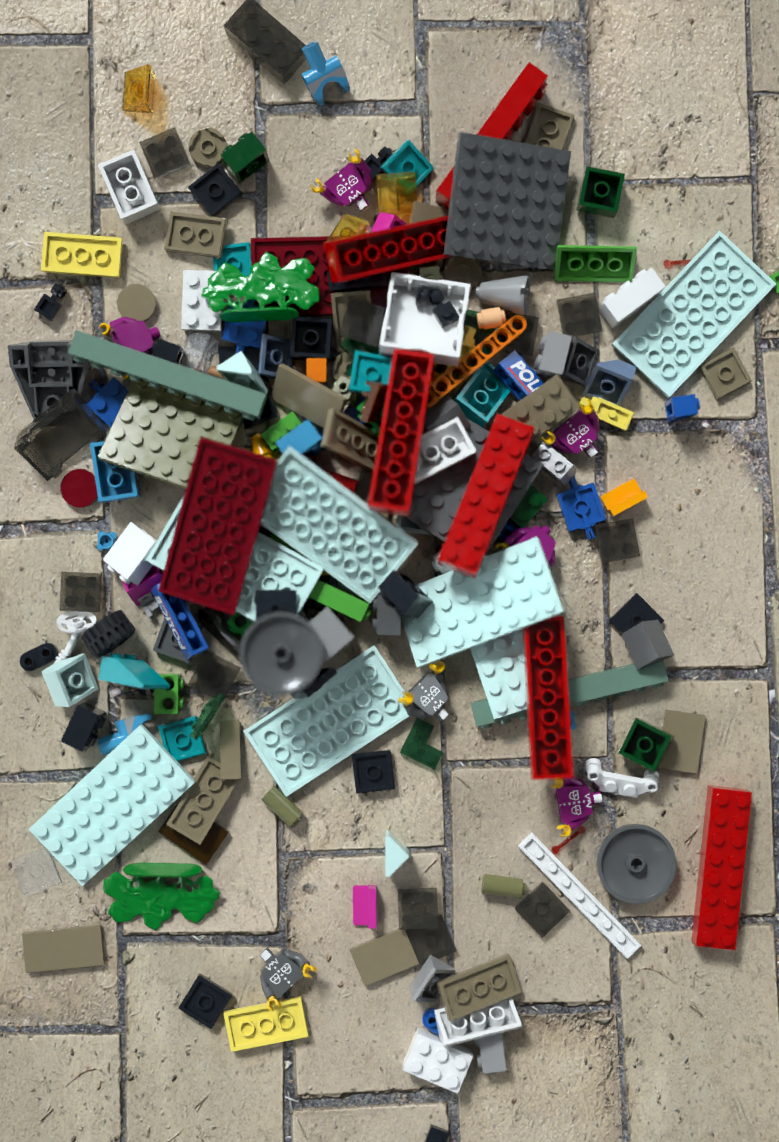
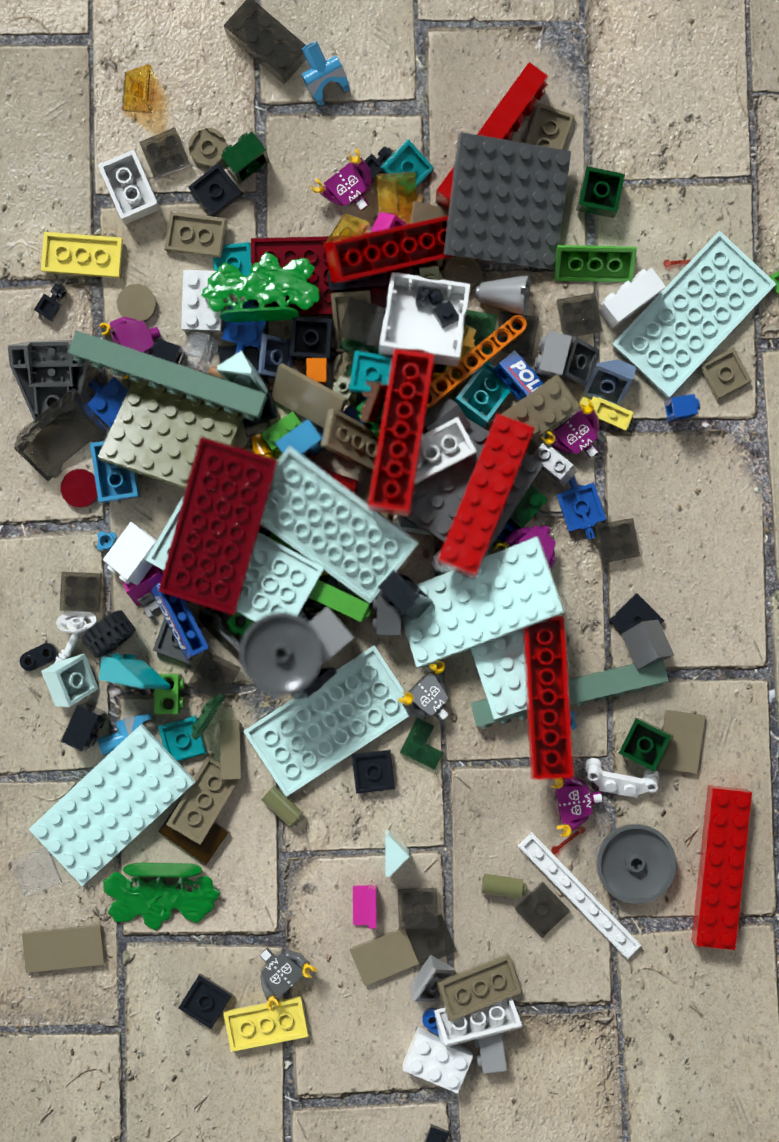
black plate [256,590,297,621] -> none
light nougat brick [476,307,506,330] -> none
light orange panel [600,479,648,517] -> none

